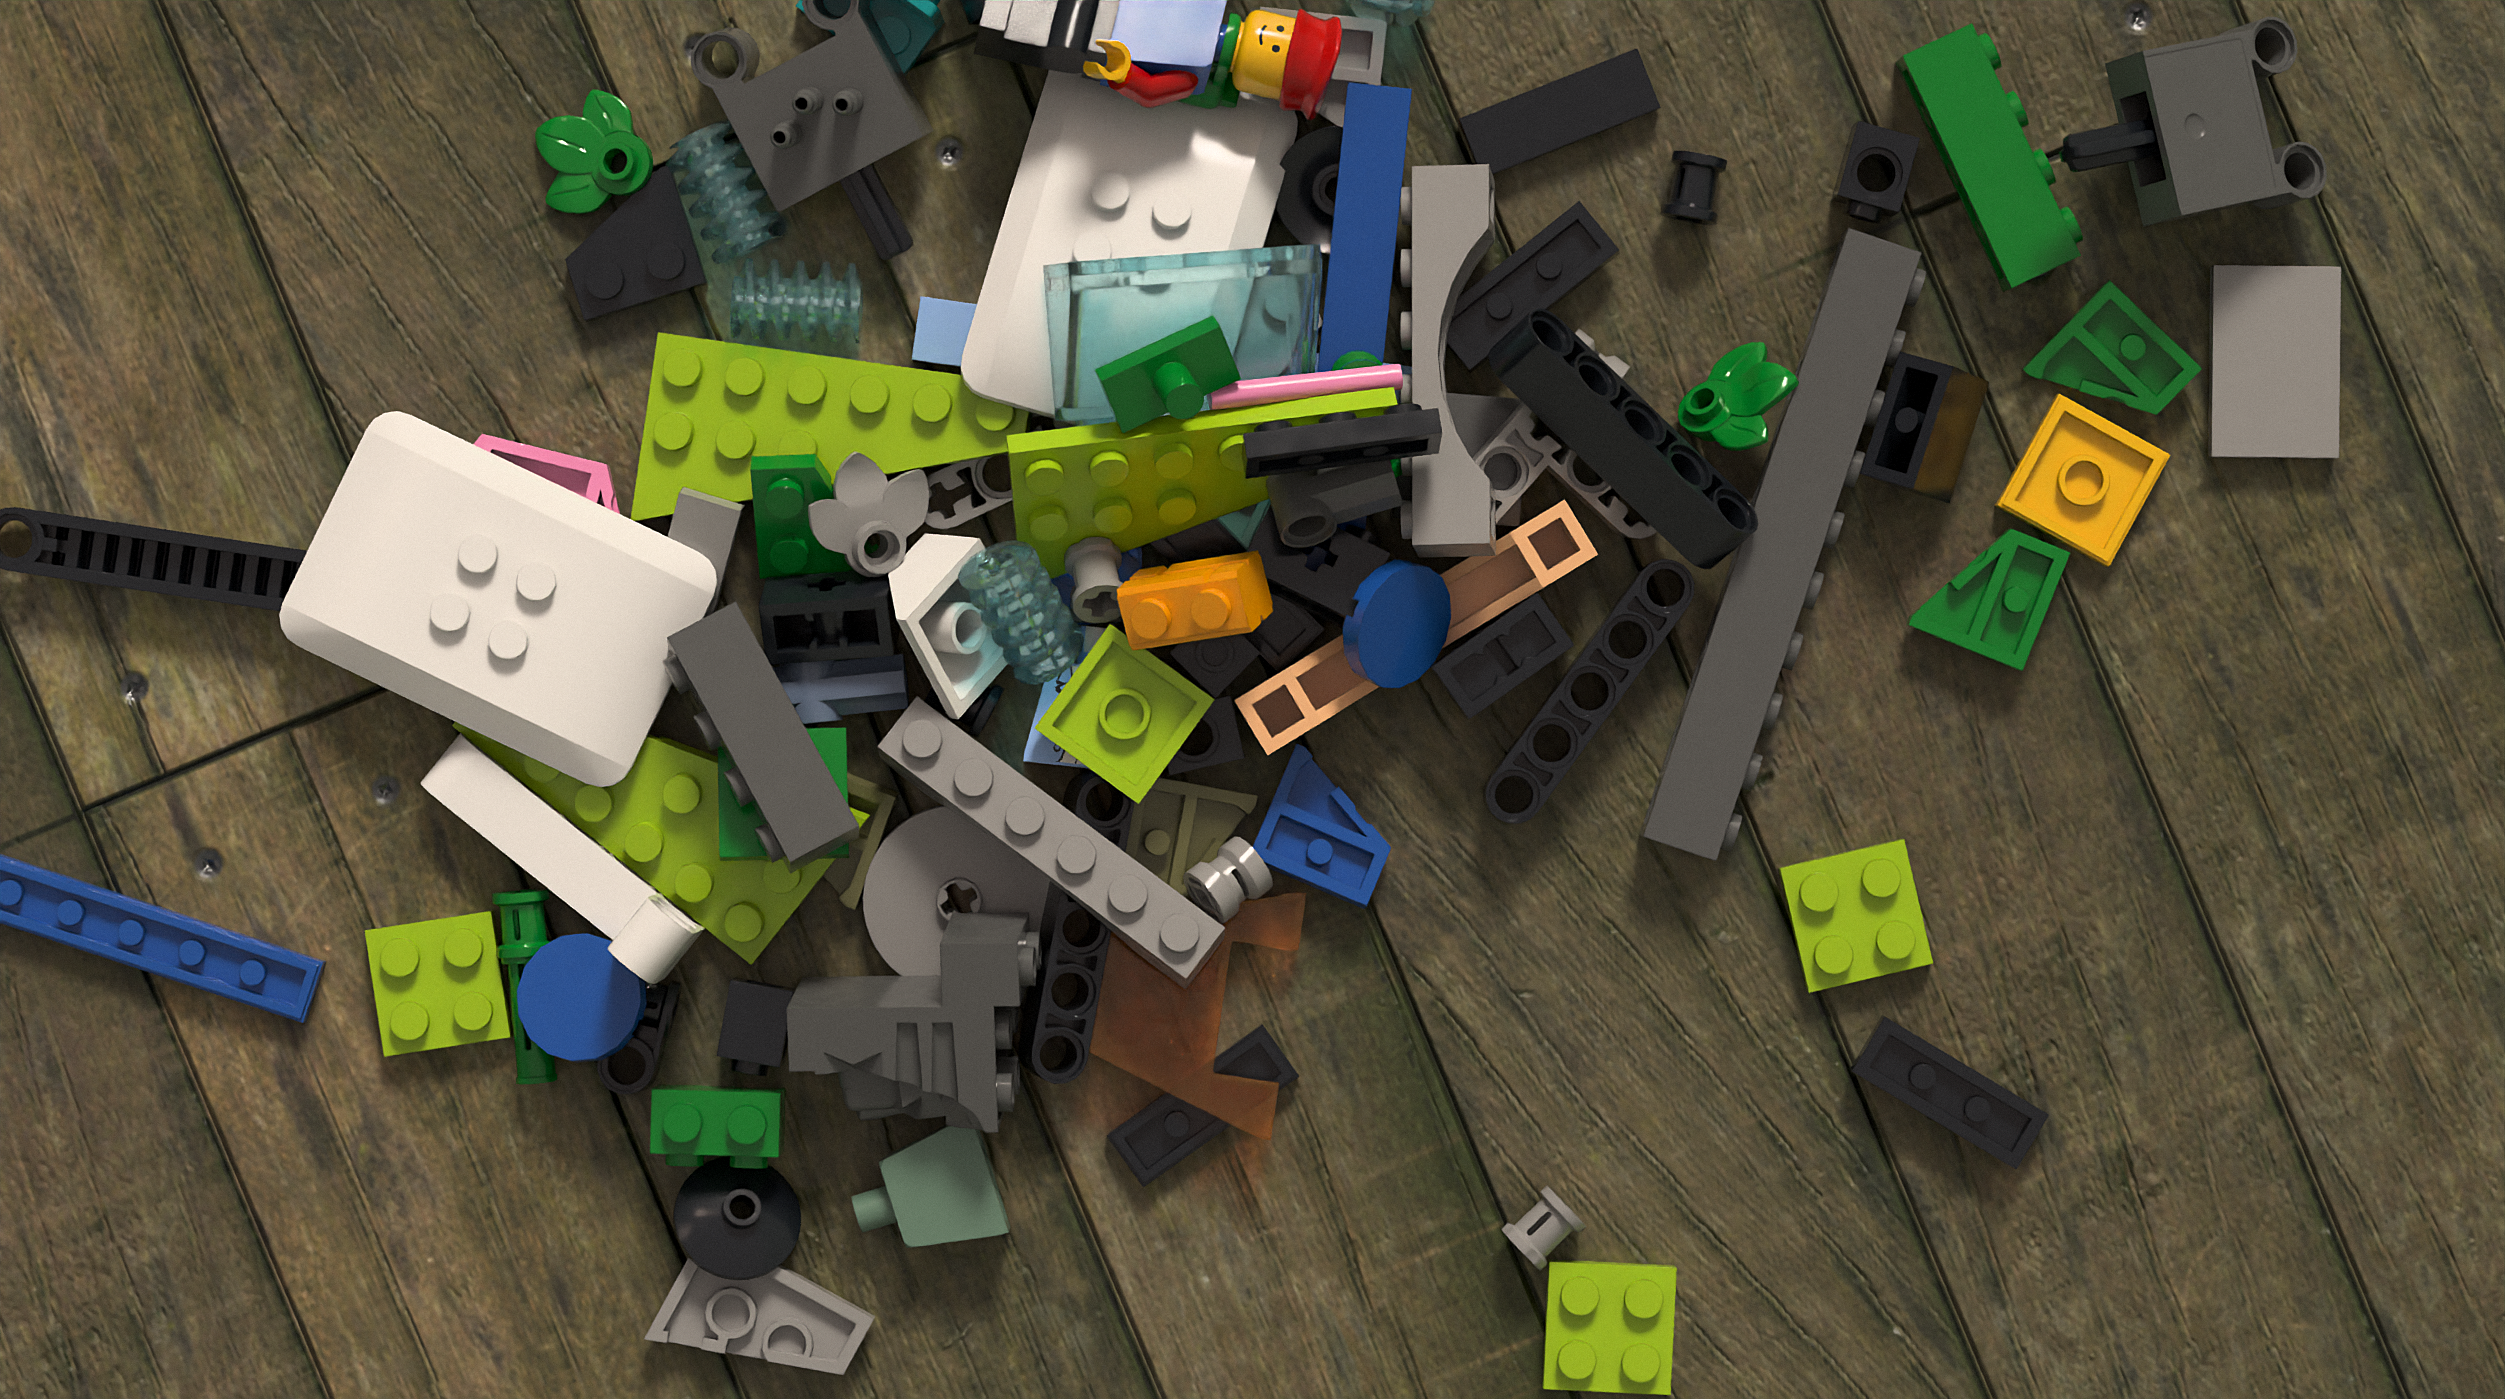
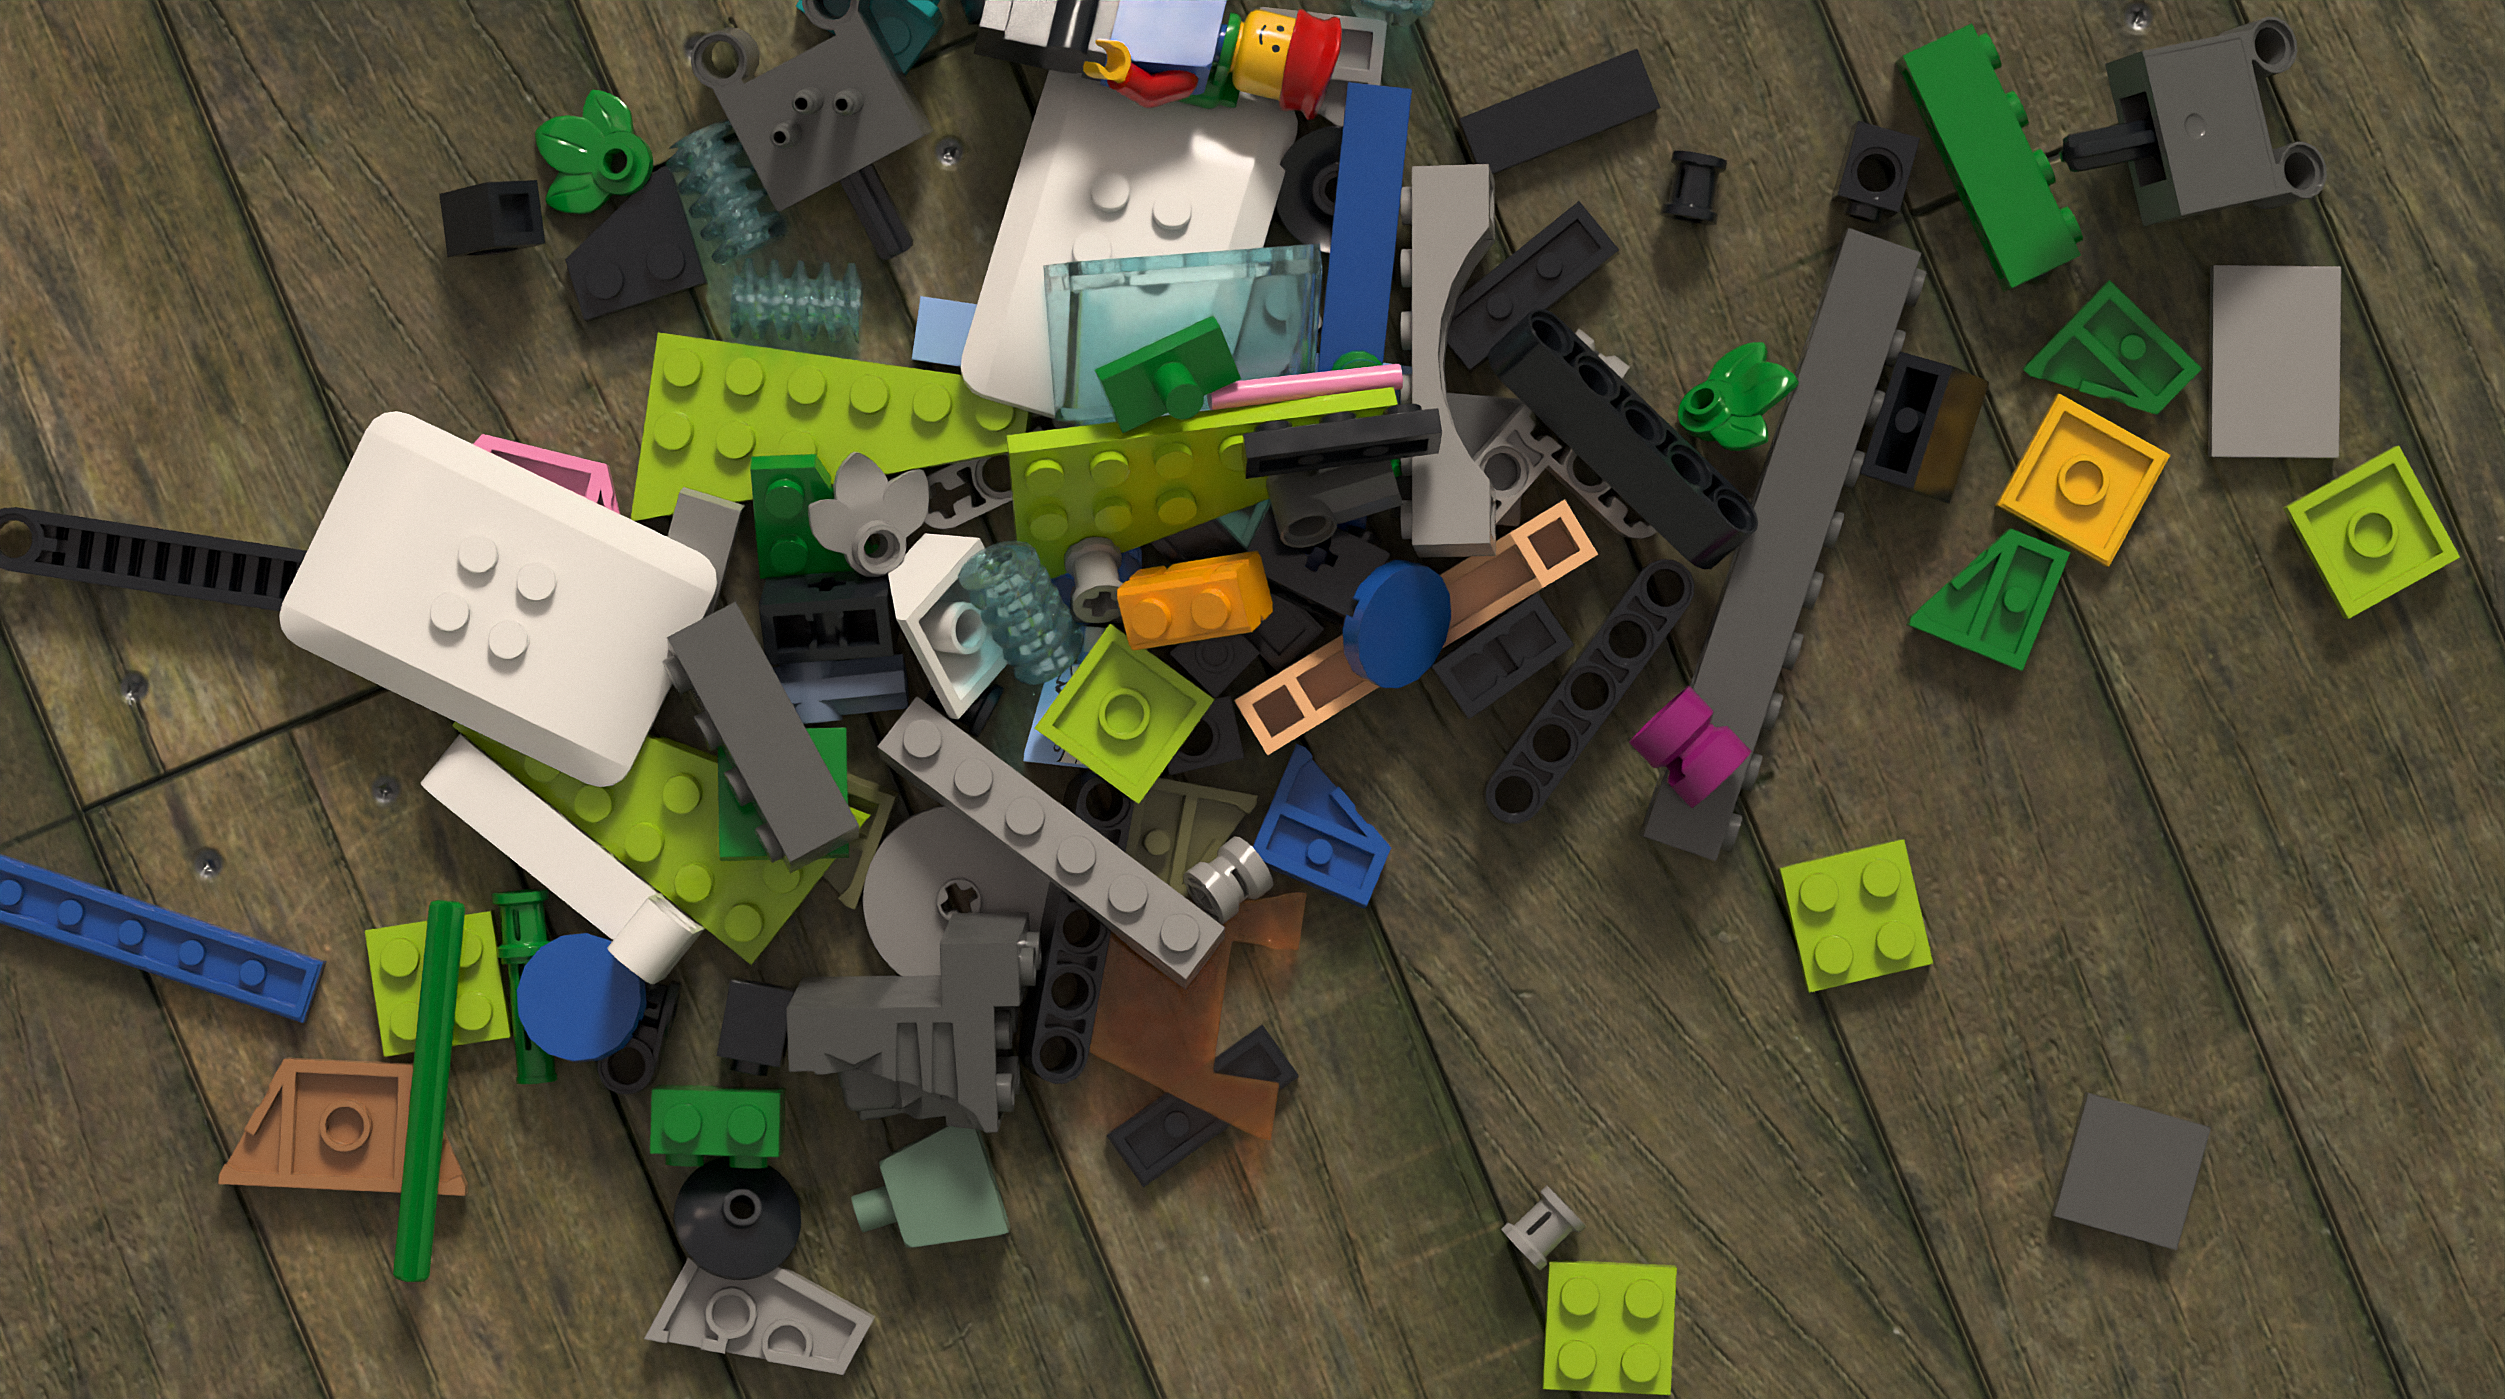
black plate [1850,1015,2049,1170] -> none
none -> medium nougat wing [218,1058,468,1196]
none -> green axle [393,900,465,1282]
none -> black brick [439,180,546,257]
none -> magenta wheel [1629,686,1752,808]
none -> dark grey tile [2051,1092,2211,1250]
none -> lime plate [2283,445,2460,619]

